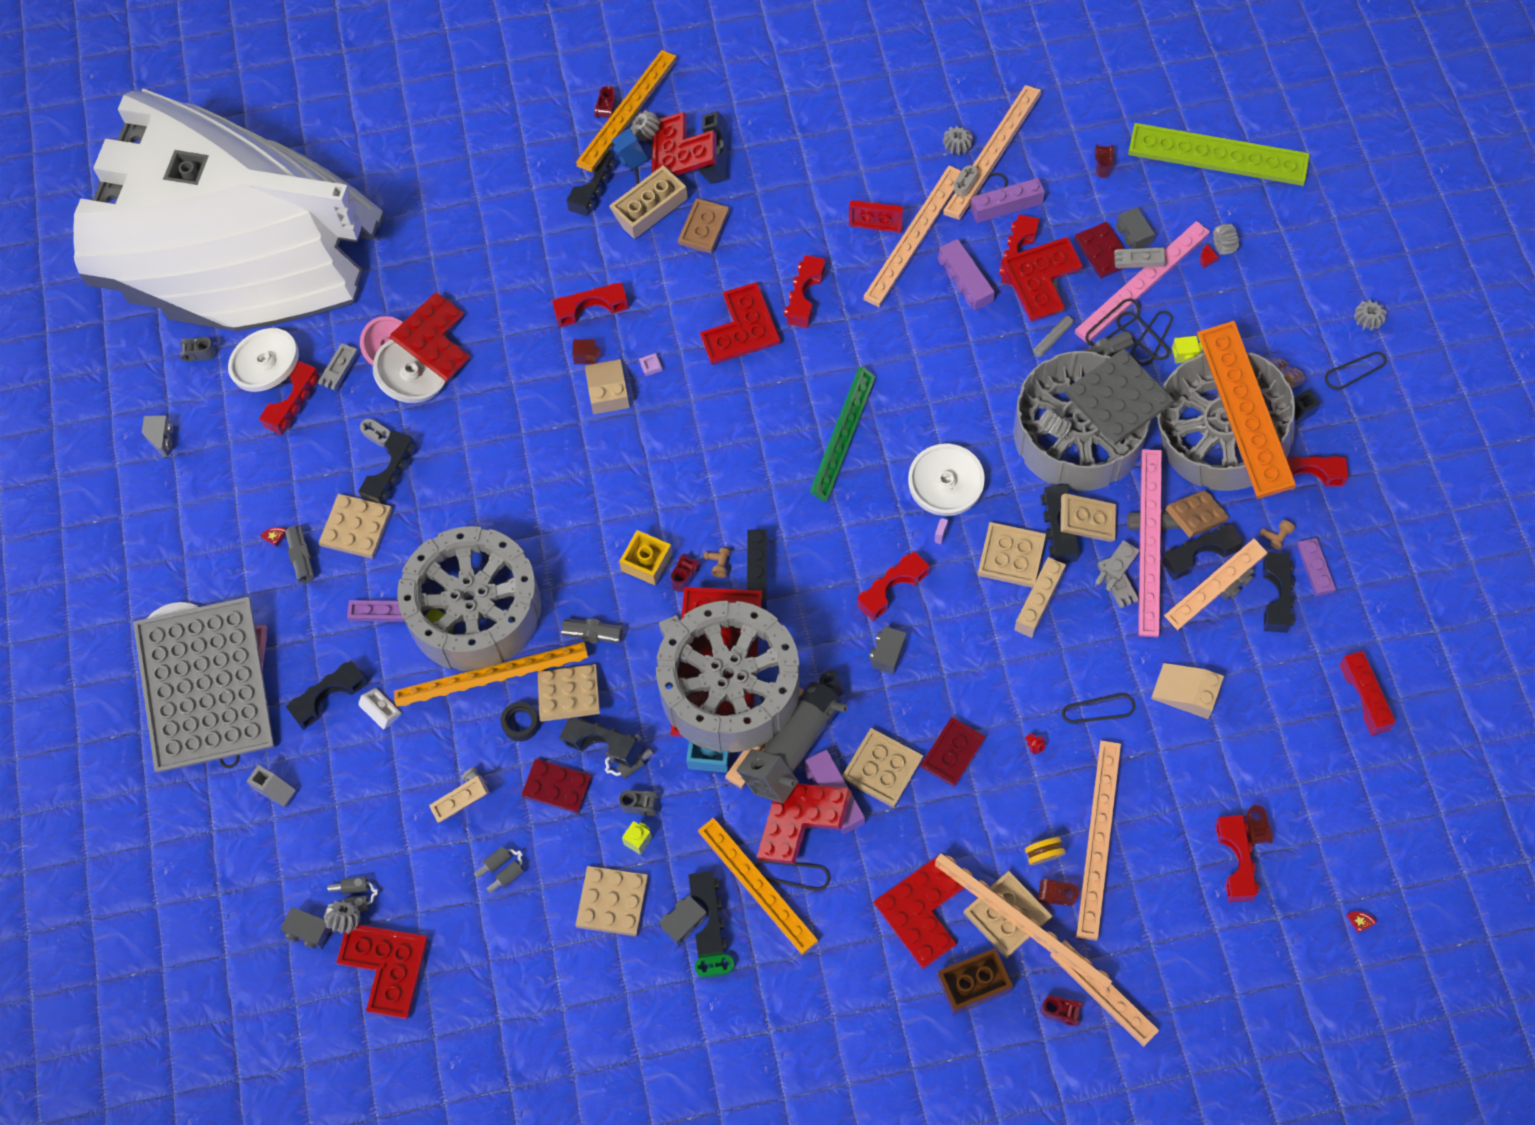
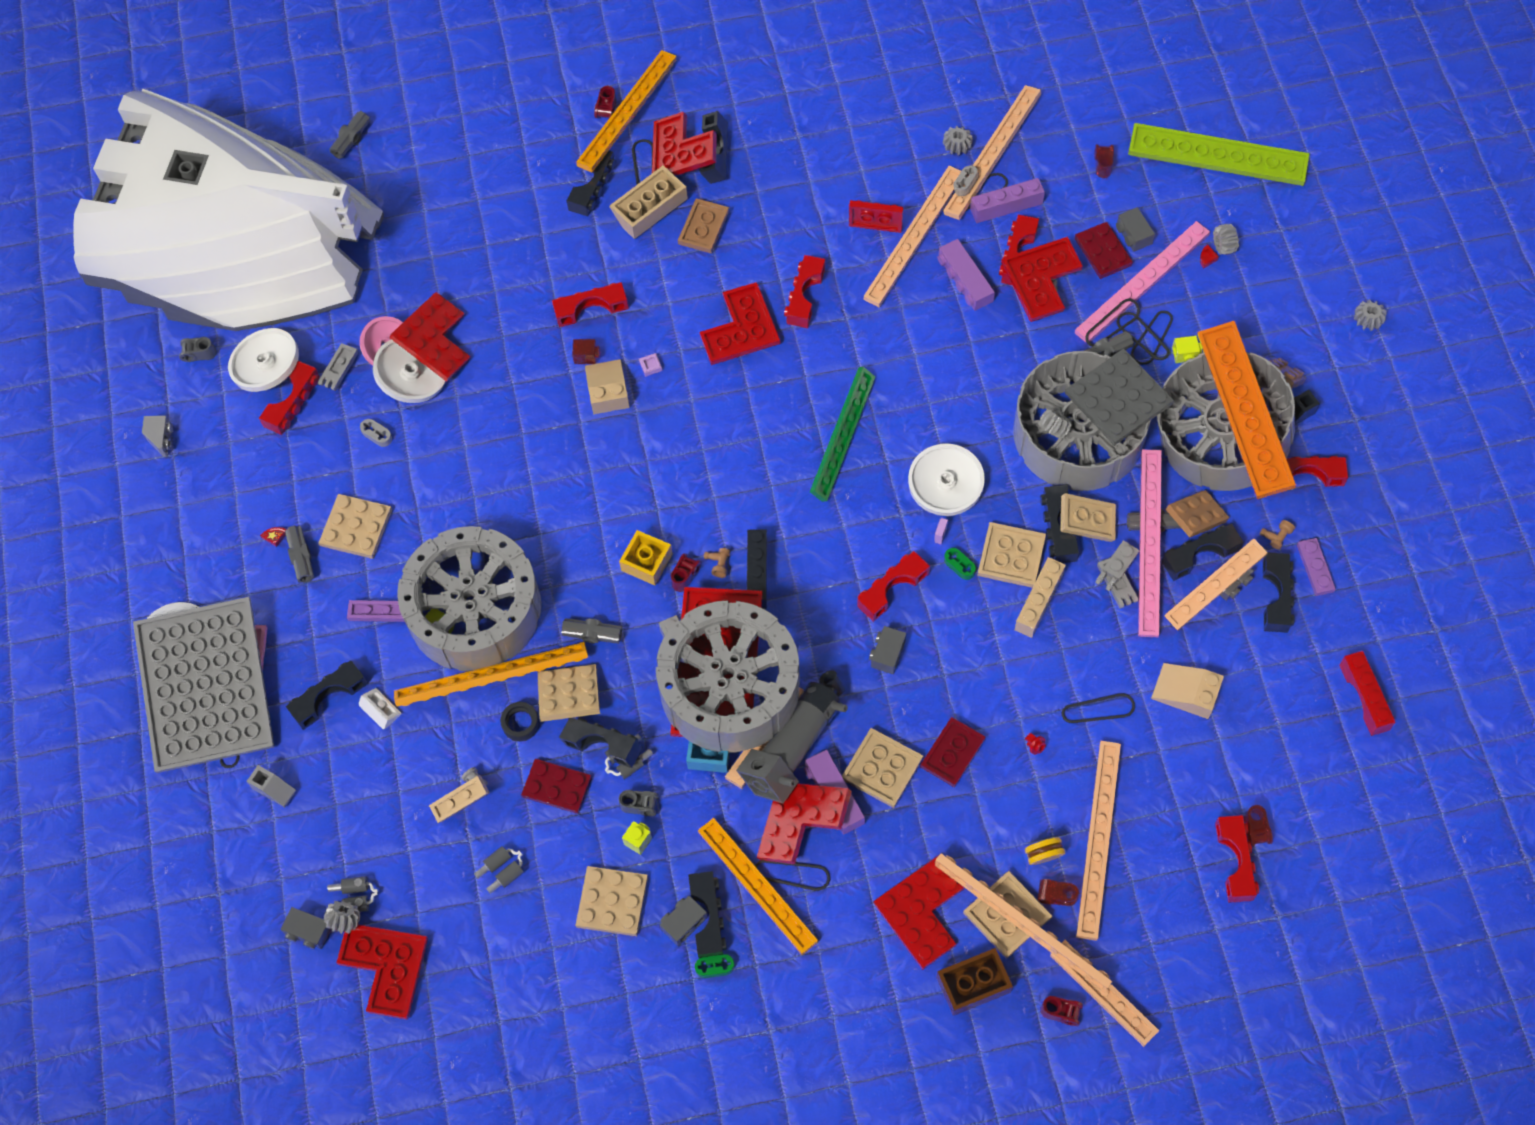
black arch [358,430,416,505] -> none
blue brick [612,129,648,170] -> none
light grey gear [630,110,660,141] -> none
light grey axle [1033,316,1073,357] -> none
light grey hinge [1114,247,1165,268] -> none
black piece [1325,351,1387,390] -> none
red tile [1346,912,1377,934] -> none
none -> dark grey piece [329,111,371,159]
none -> green beam [944,548,976,580]

